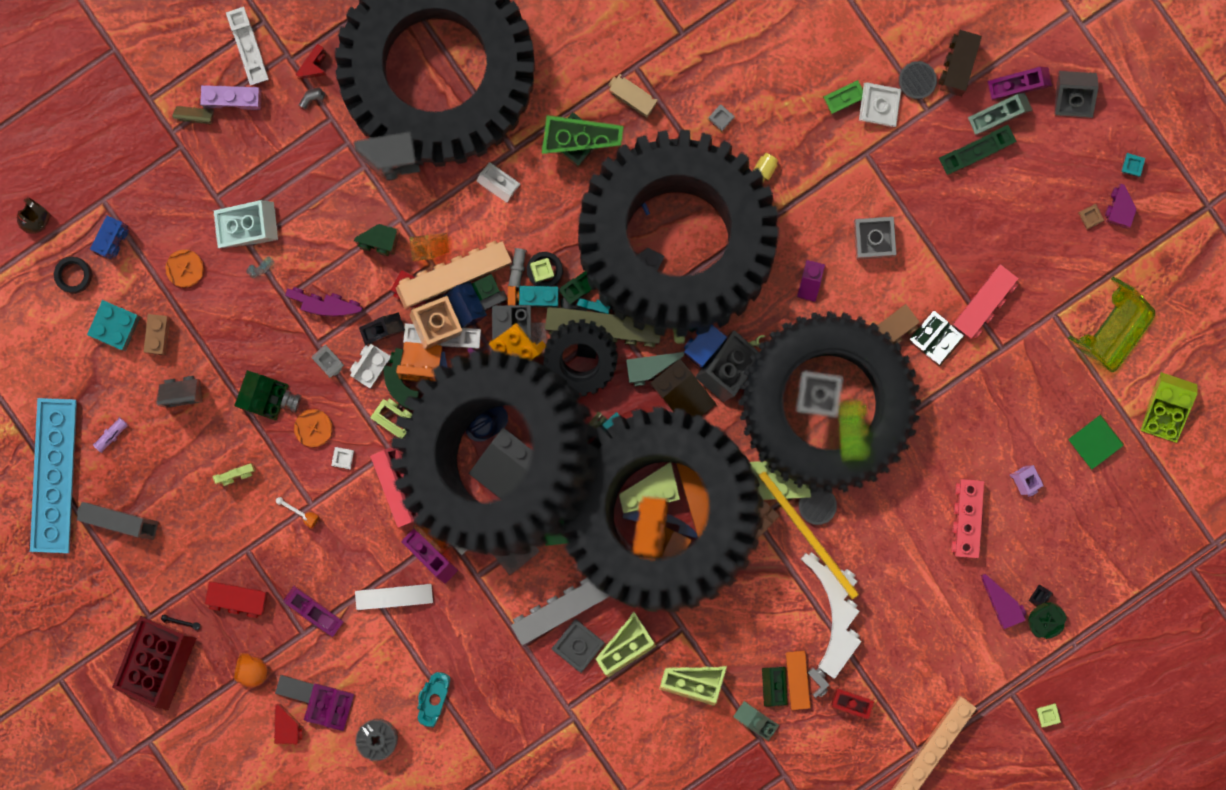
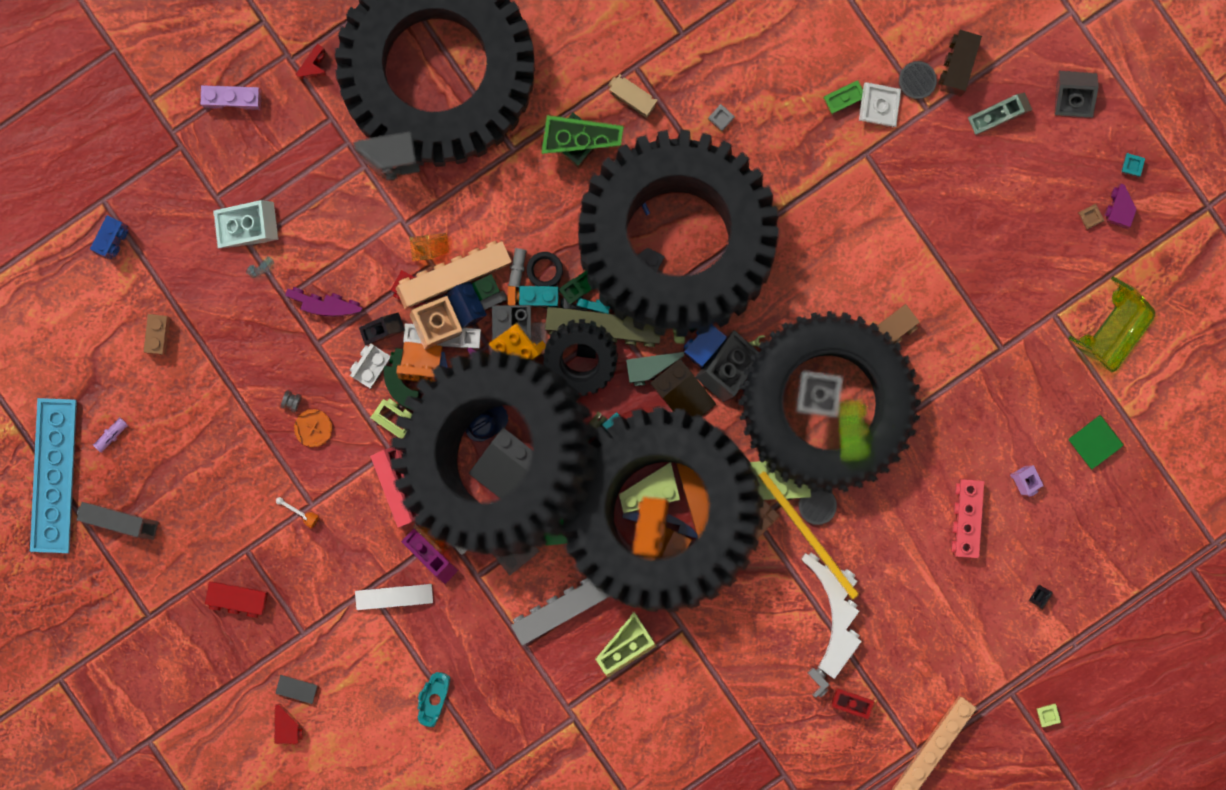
dark brown helmet [17,197,51,234] -> none
black tyre [54,256,92,294] -> none
teal brick [87,300,141,352] -> none
dark red slope [112,616,197,710] -> none
dark grey slope [156,376,203,408] -> none
black hinge [161,614,200,630] -> none
orange tile [165,249,204,288] -> none
olive slope [172,106,214,124] -> none
yellowish green wing [213,463,256,486] -> none
white slope [226,7,269,86] -> none
dark green slope [234,370,289,421] -> none
orange helmet [234,653,268,688] -> none
magenta slope [283,585,344,637] -> none
flat silver arm [299,88,326,110] -> none
magenta slope [304,683,354,731] -> none
light grey bracket [311,344,344,378] -> none
white tile [331,447,354,469] -> none
dark green slope [354,224,400,257] -> none
dark grey wheel [356,718,398,761] -> none
white slope [477,162,520,203] -> none
yellowish green plate [530,258,554,283] -> none
dark grey tile [551,619,605,673] -> none
yellowish green wedge [659,666,727,706] -> none
sand green slope [733,701,779,741] -> none
light yellow brick [753,153,778,183] -> none
dark green slope [762,667,788,706] -> none
orange tile [785,651,810,710] -> none
magenta slope [797,260,825,302] -> none
light grey brick [854,217,896,260] -> none
slope [909,311,965,366] -> none
dark green slope [939,125,1017,175] -> none
coral brick [952,264,1019,340] -> none
magenta slope [980,574,1027,629] -> none
magenta slope [988,67,1052,100] -> none
dark green tile [1028,602,1067,639] -> none
lime slope [1140,372,1198,443] -> none

